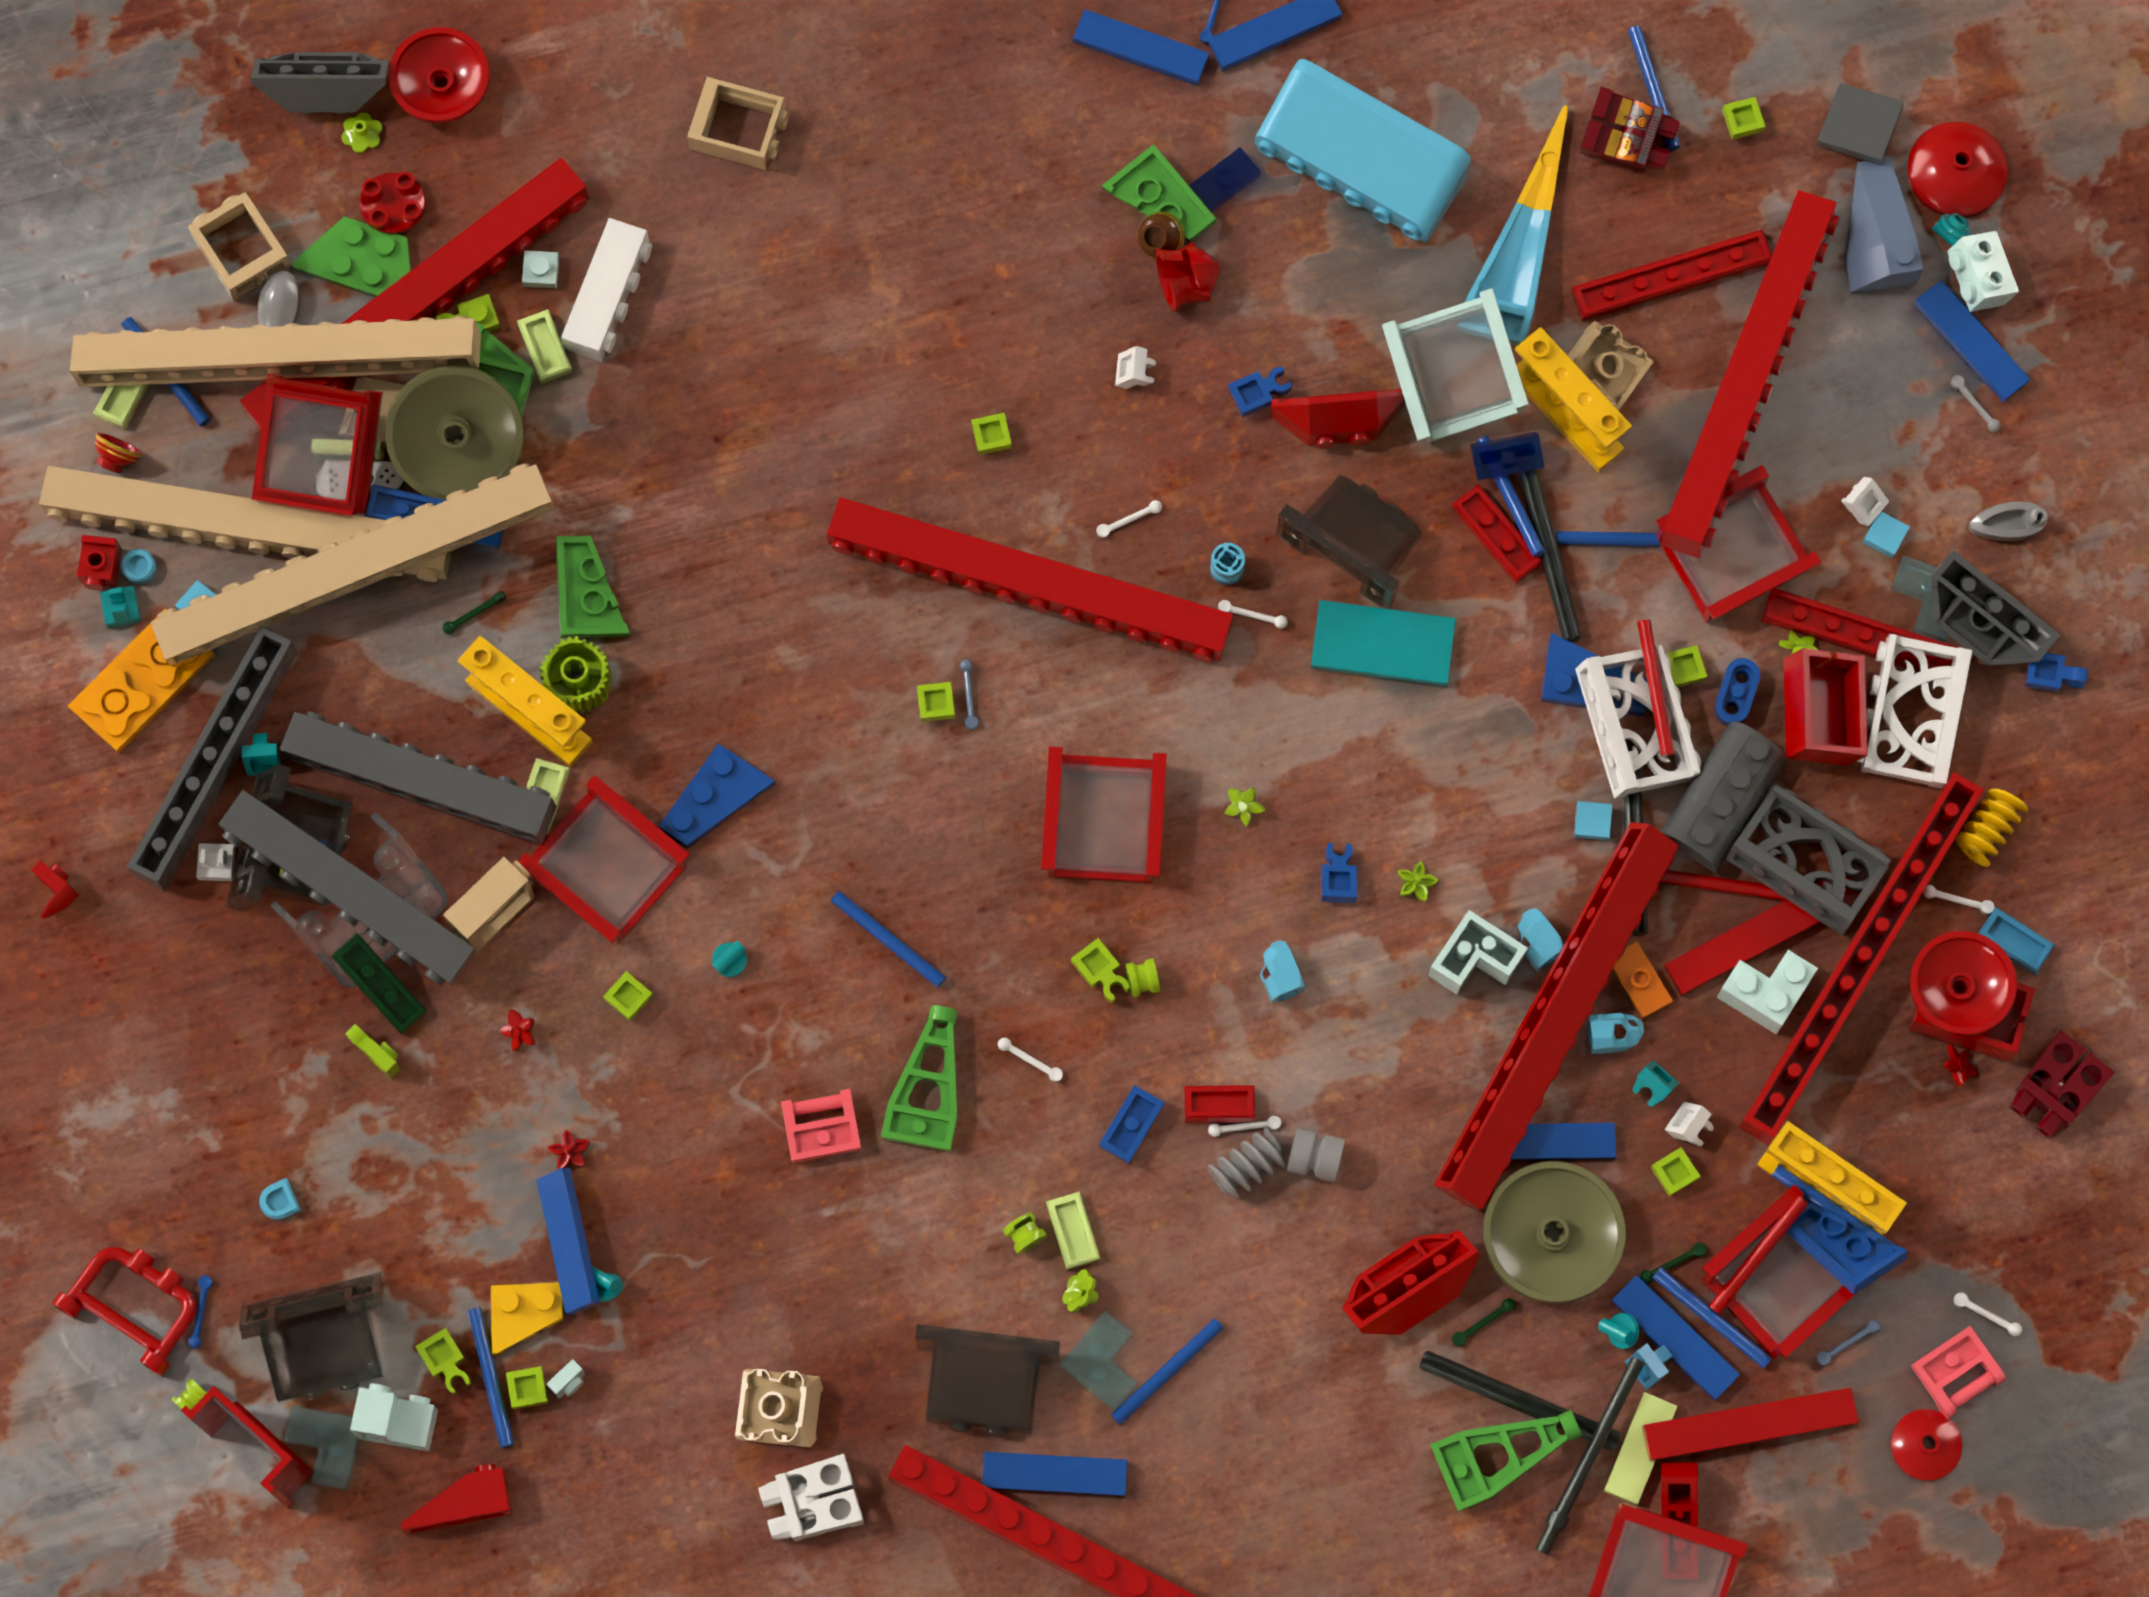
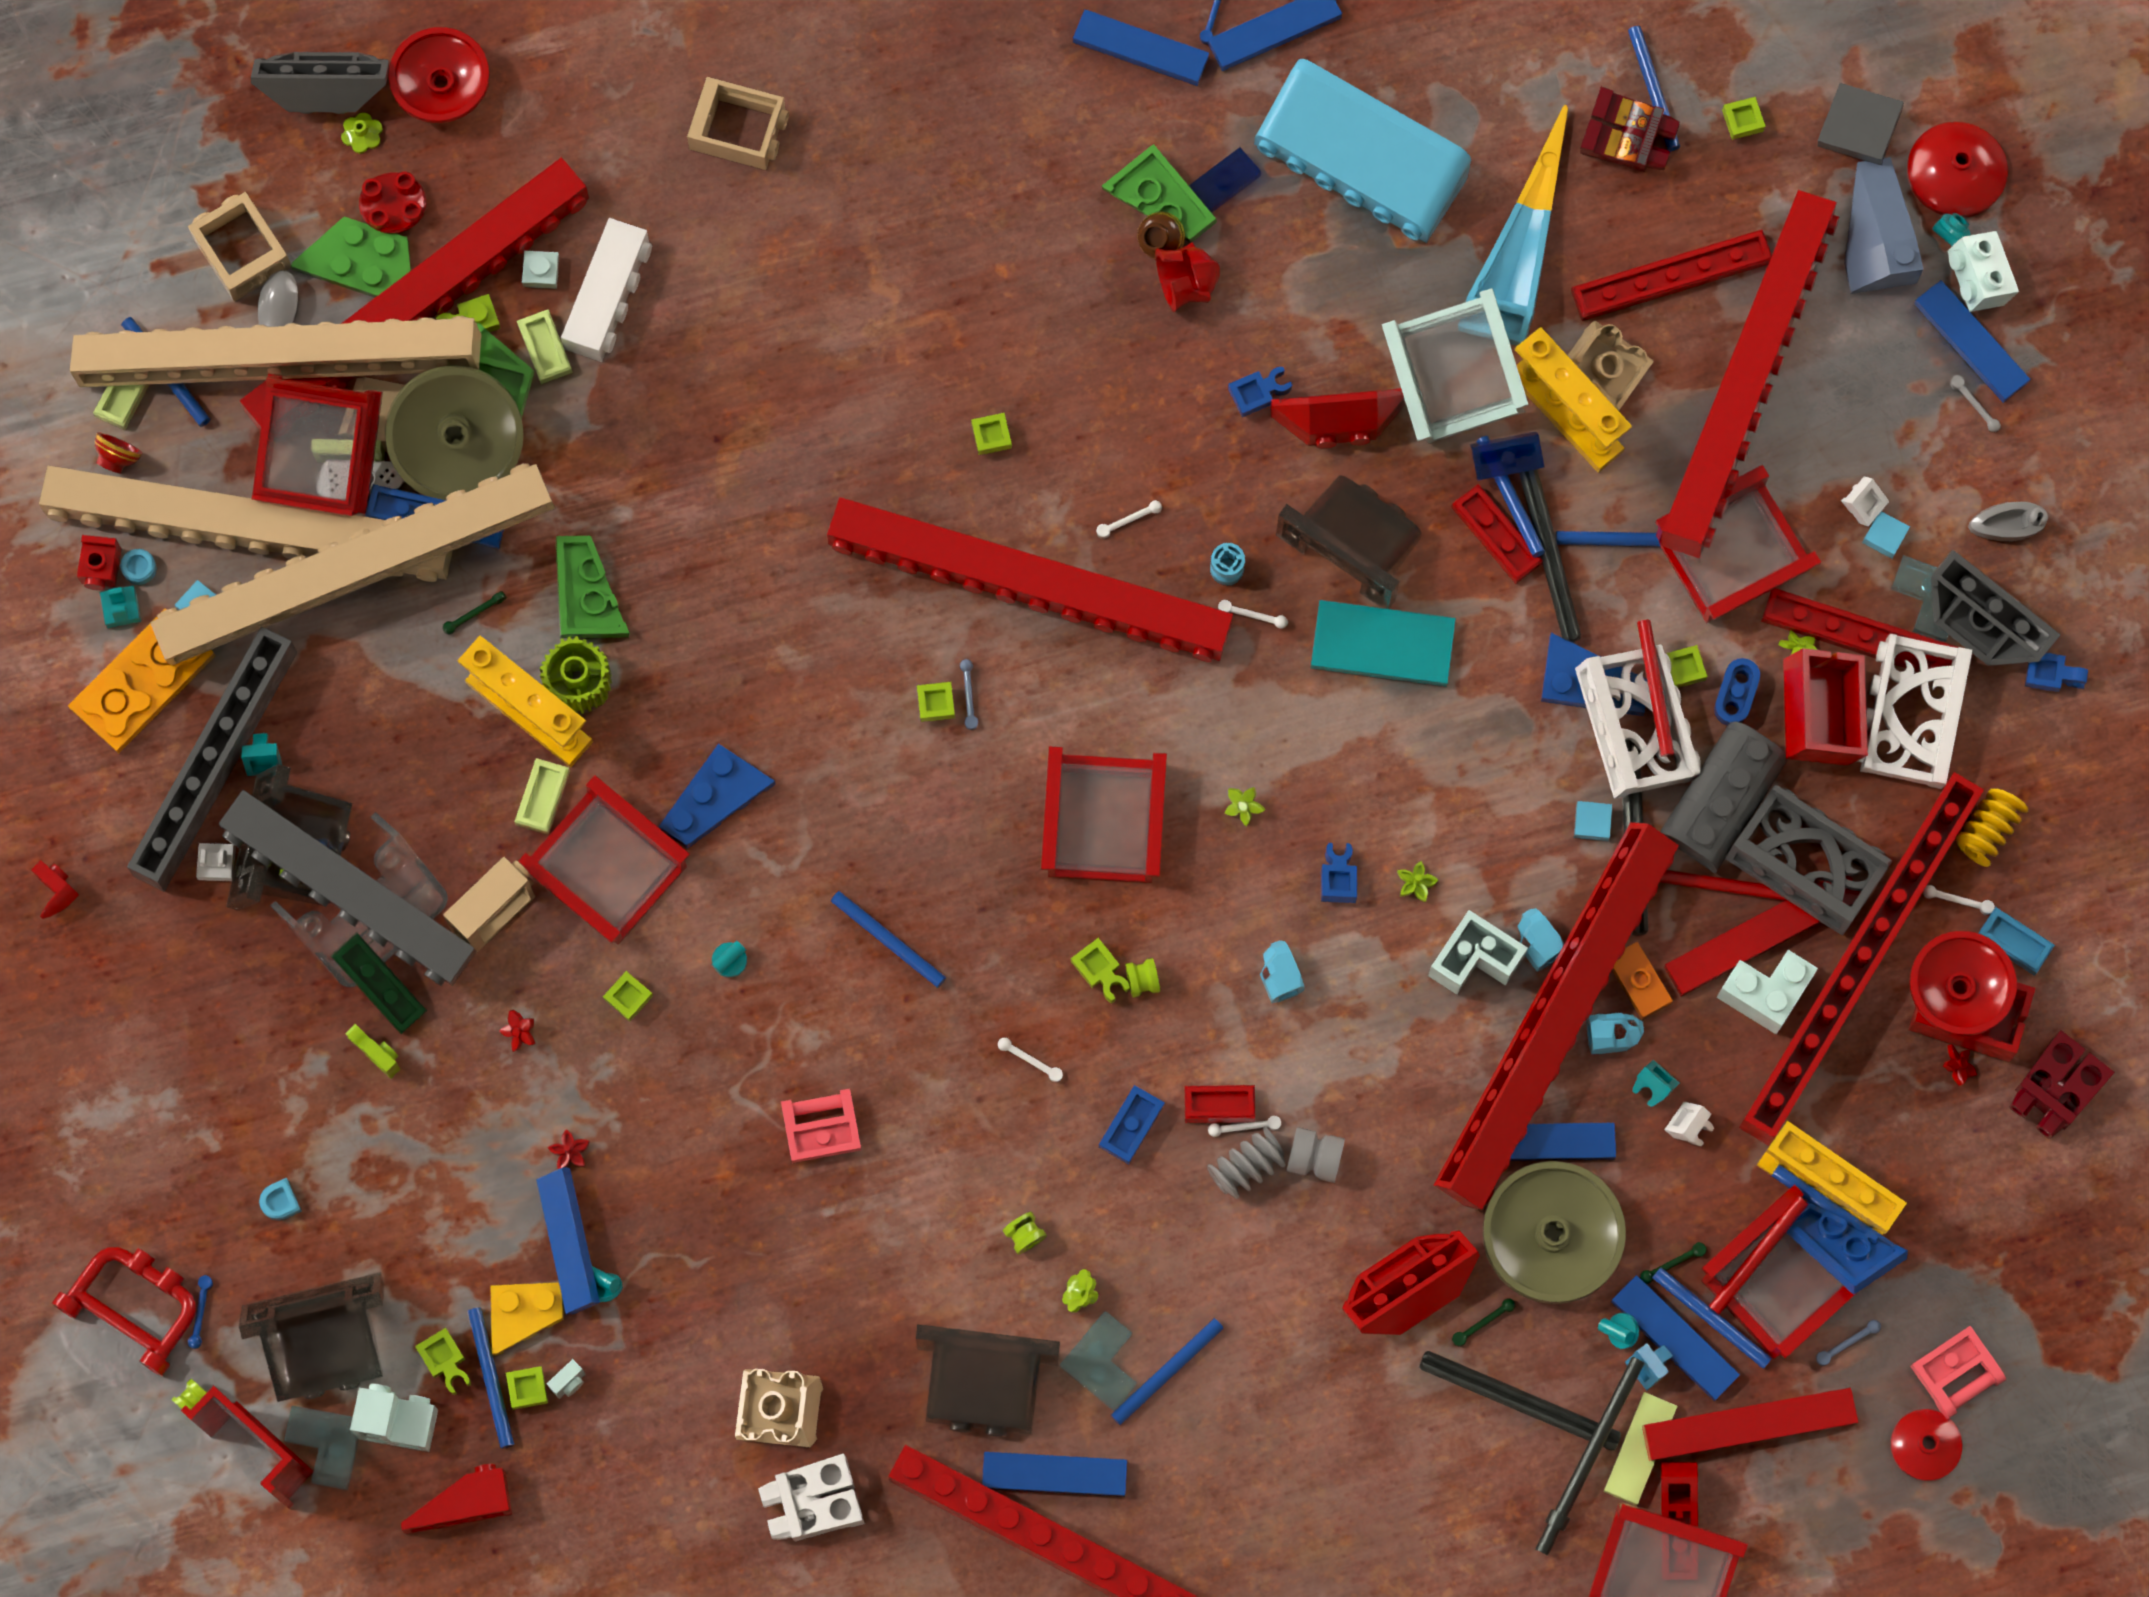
dark grey brick [279,711,557,845] -> none
bright green plate [881,1005,958,1152] -> none
yellowish green tile [1046,1191,1100,1271] -> none
white tile [1115,346,1156,389] -> none
bright green plate [1430,1410,1583,1512] -> none
lime plate [1650,1147,1701,1197] -> none
white hinge [1953,1293,2022,1337] -> none

